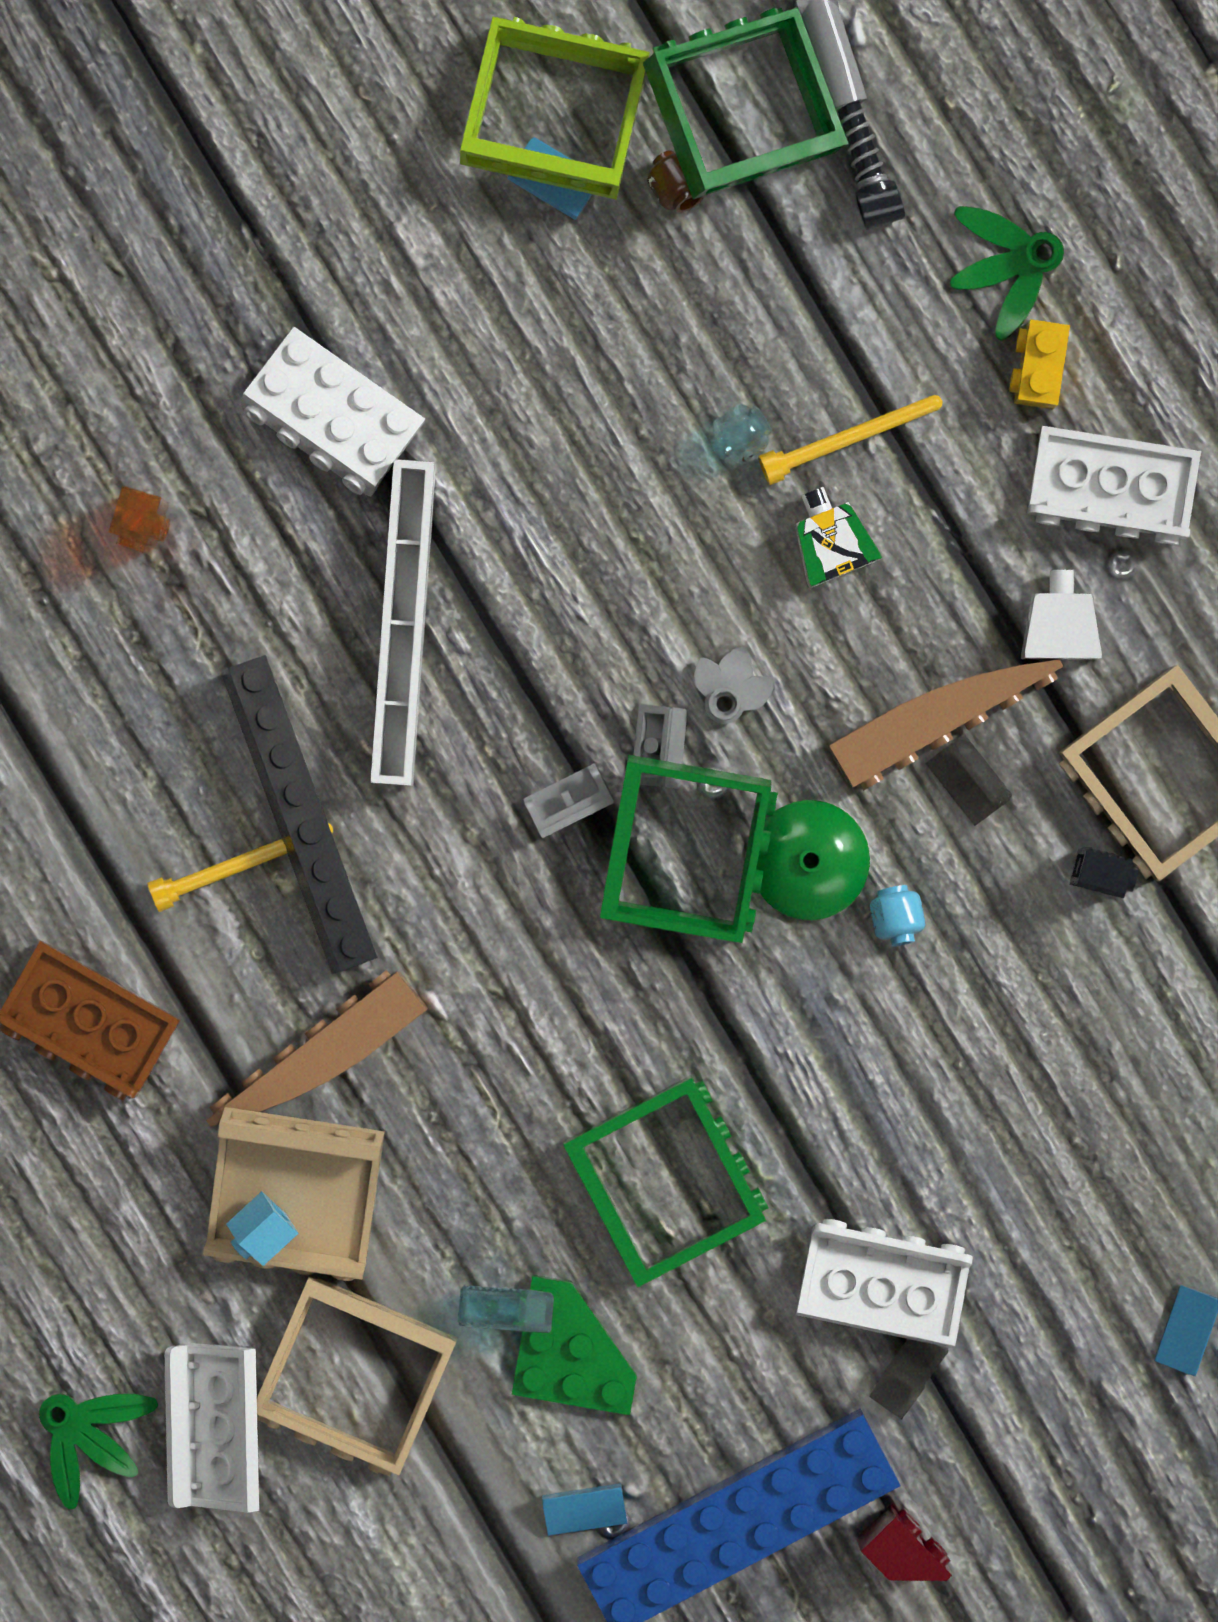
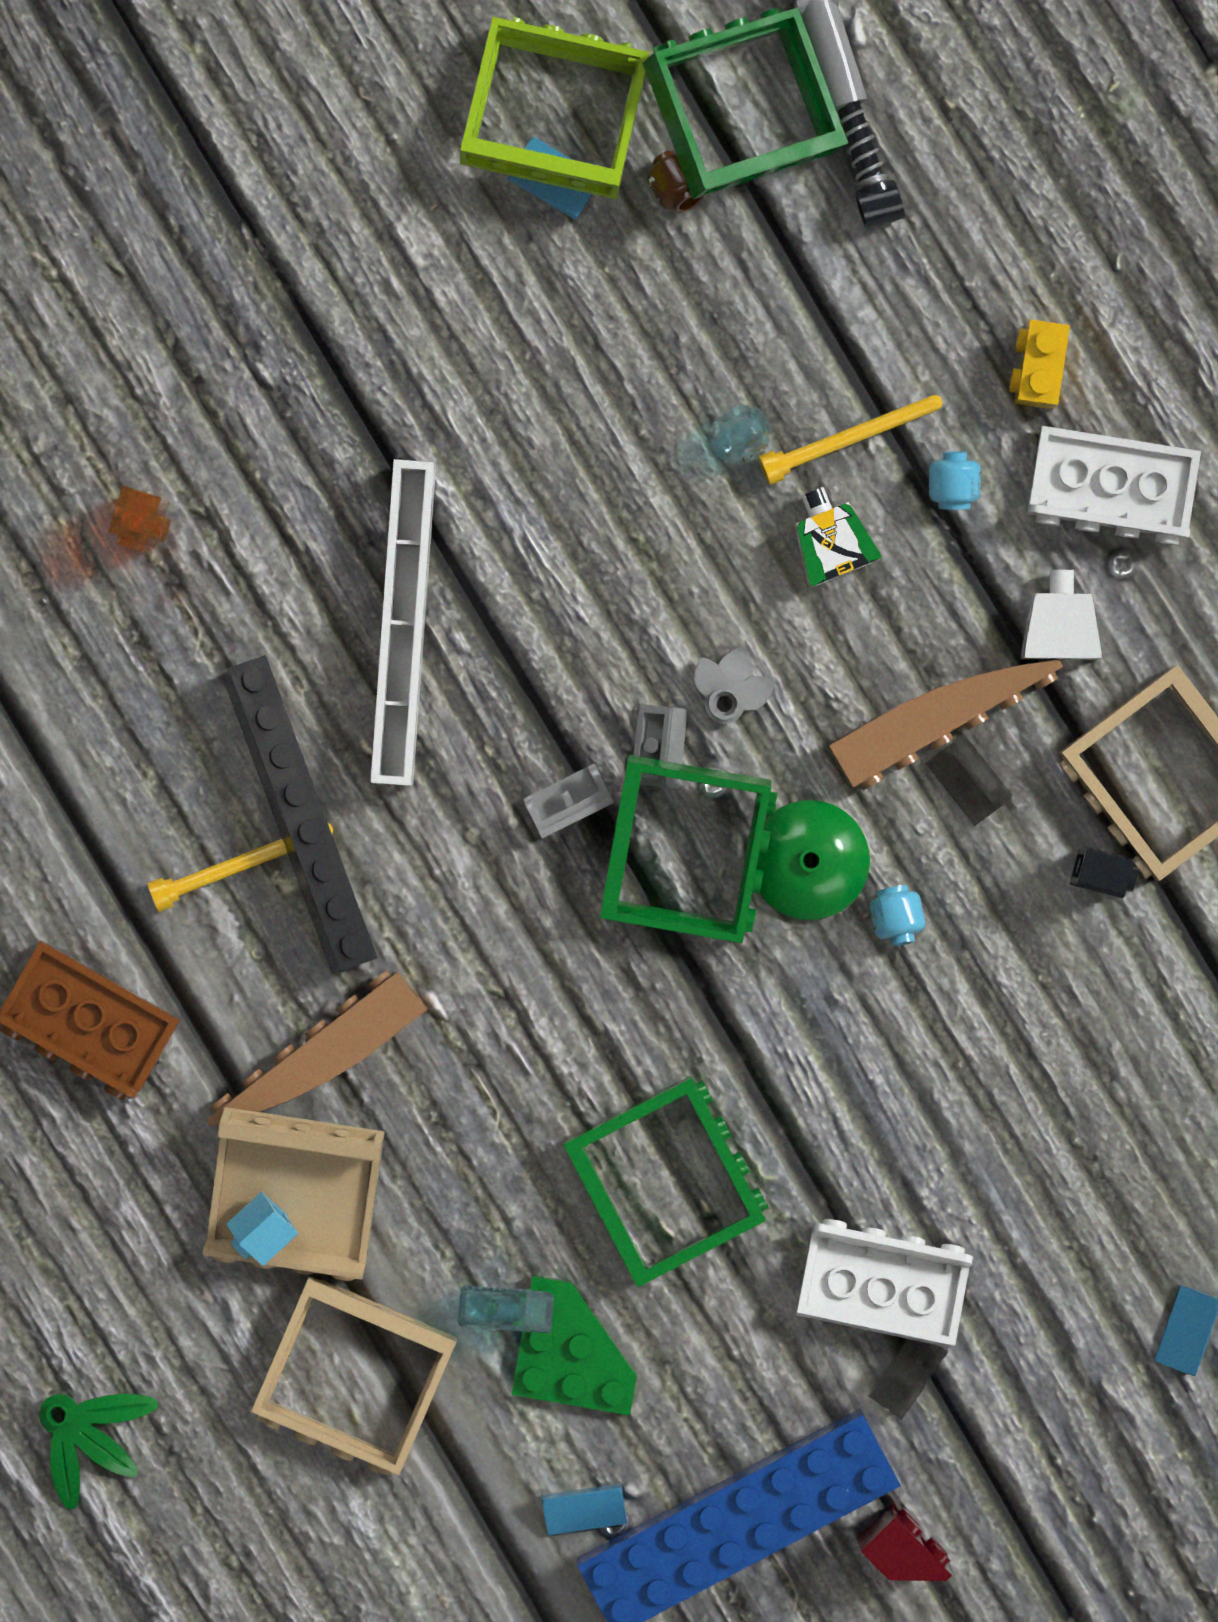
white bracket [164,1343,259,1513] -> none
white bracket [241,327,425,497] -> none
green plant [950,206,1064,341] -> none
none -> medium azure head [929,451,981,510]

